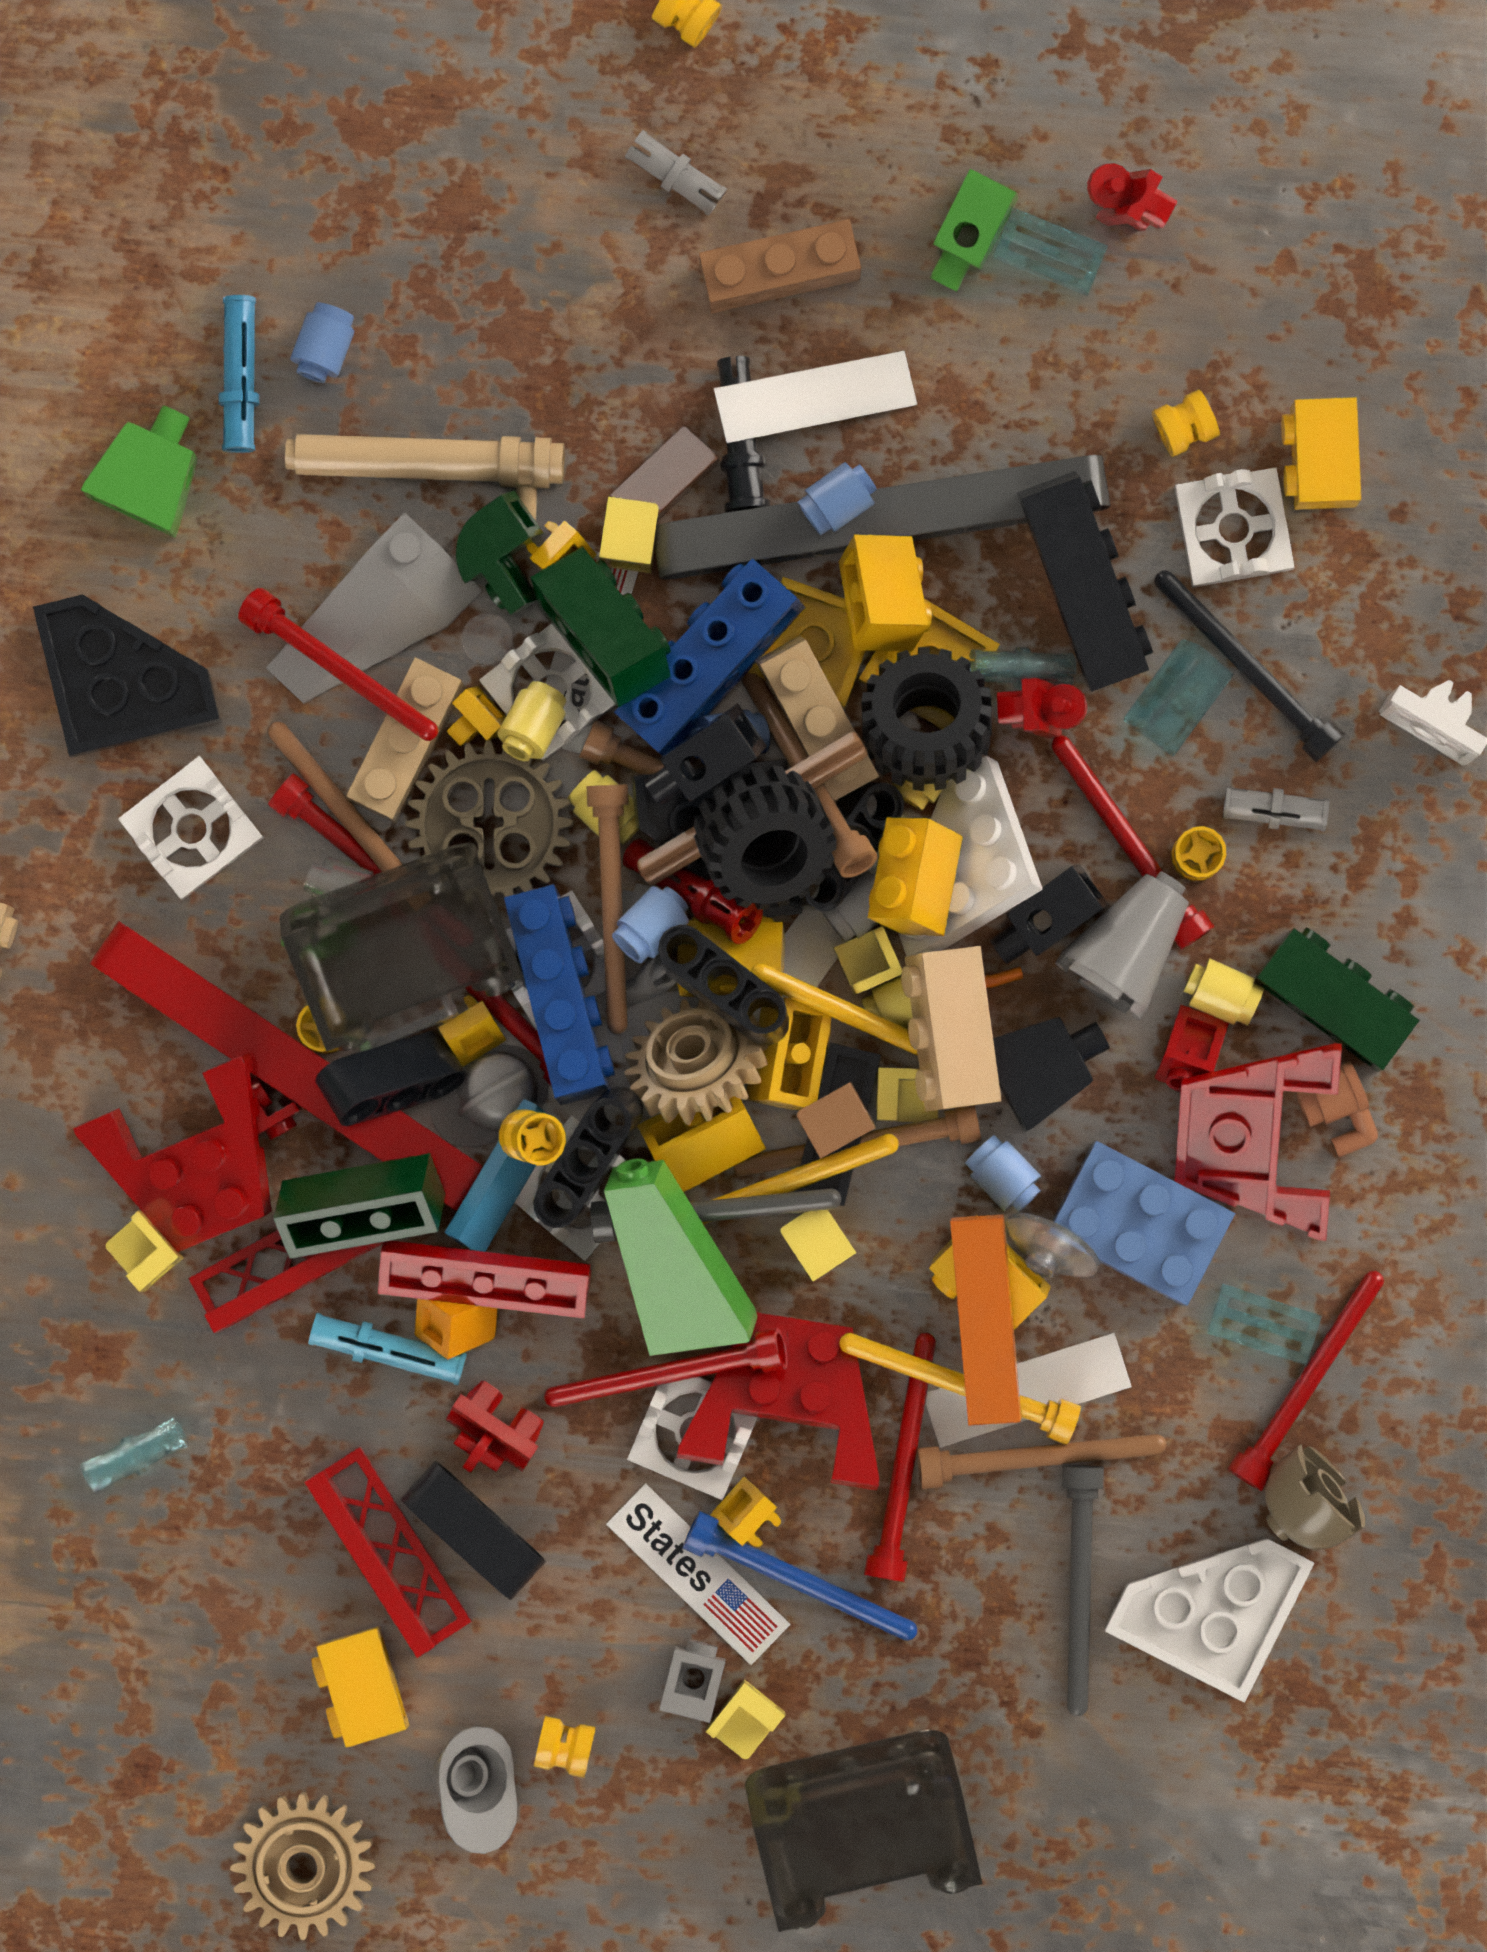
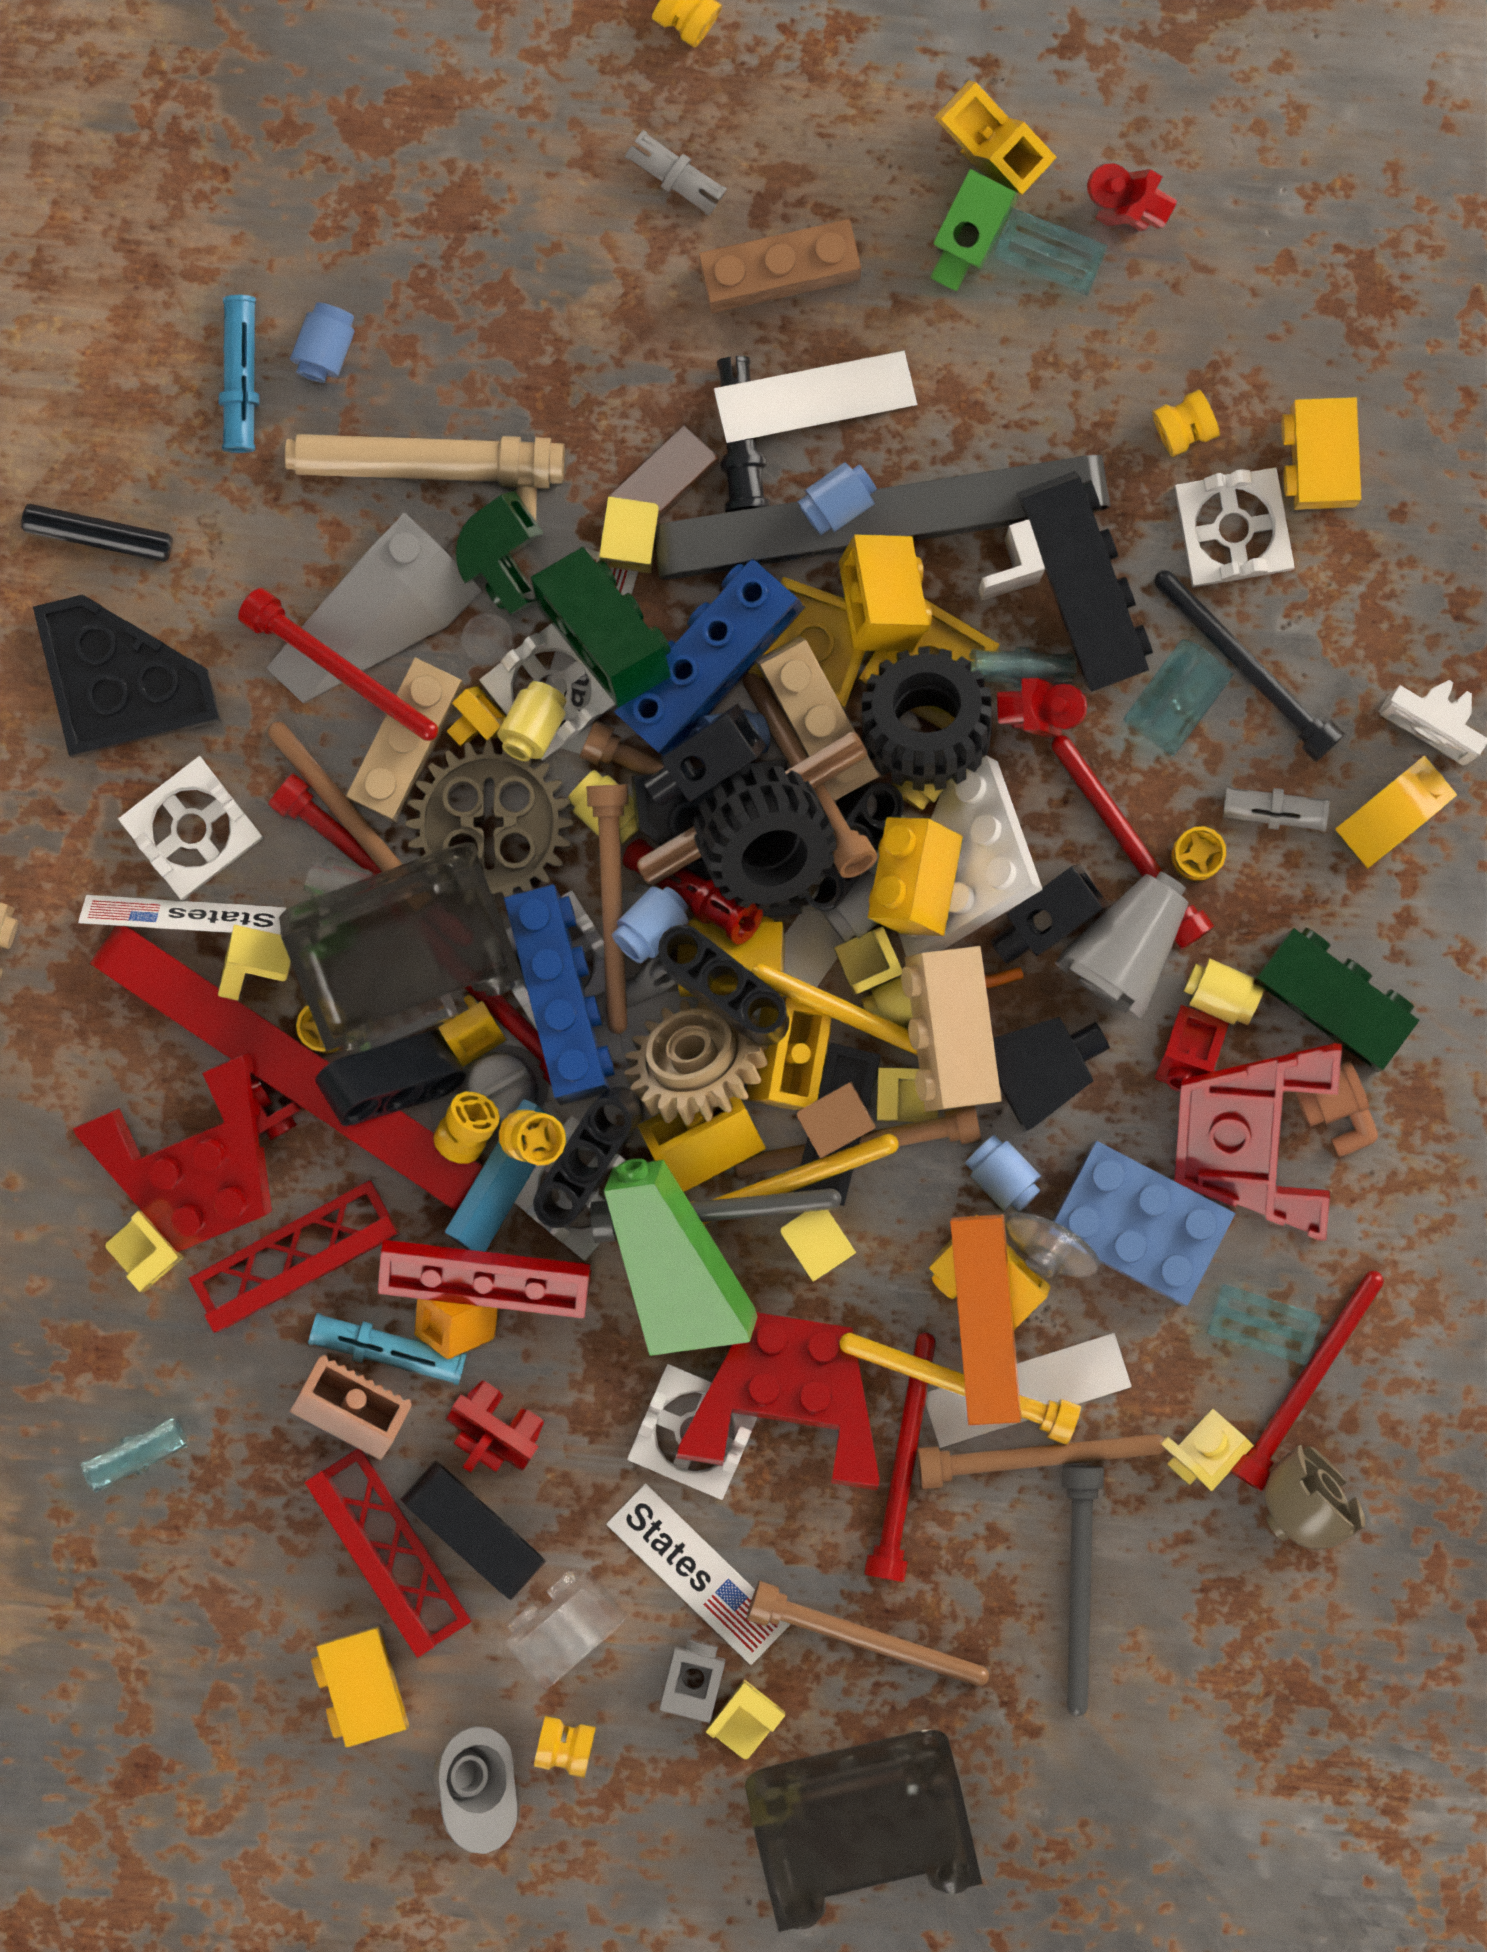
bright green torso [81,405,198,538] -> none
tan gear [230,1792,376,1940] -> none
dark green brick [273,1153,446,1259] -> none
yellow tile [526,521,597,571] -> none
red piece [544,1328,788,1407] -> none
blue piece [682,1511,917,1641] -> none
yellow tile [710,1477,781,1547] -> none
white plate [1104,1538,1314,1703] -> none
none -> black axle [21,504,173,562]
none -> white sticker [78,895,286,935]
none -> light yellow panel [218,924,295,1000]
none -> nougat brick [289,1355,412,1460]
none -> yellow wheel [433,1091,500,1164]
none -> clear brick [504,1568,628,1691]
none -> medium nougat piece [746,1580,989,1686]
none -> yellow brick [934,80,1057,195]
none -> white panel [978,519,1045,601]
none -> light yellow bracket [1161,1409,1254,1491]
none -> yellow brick [1335,755,1457,869]

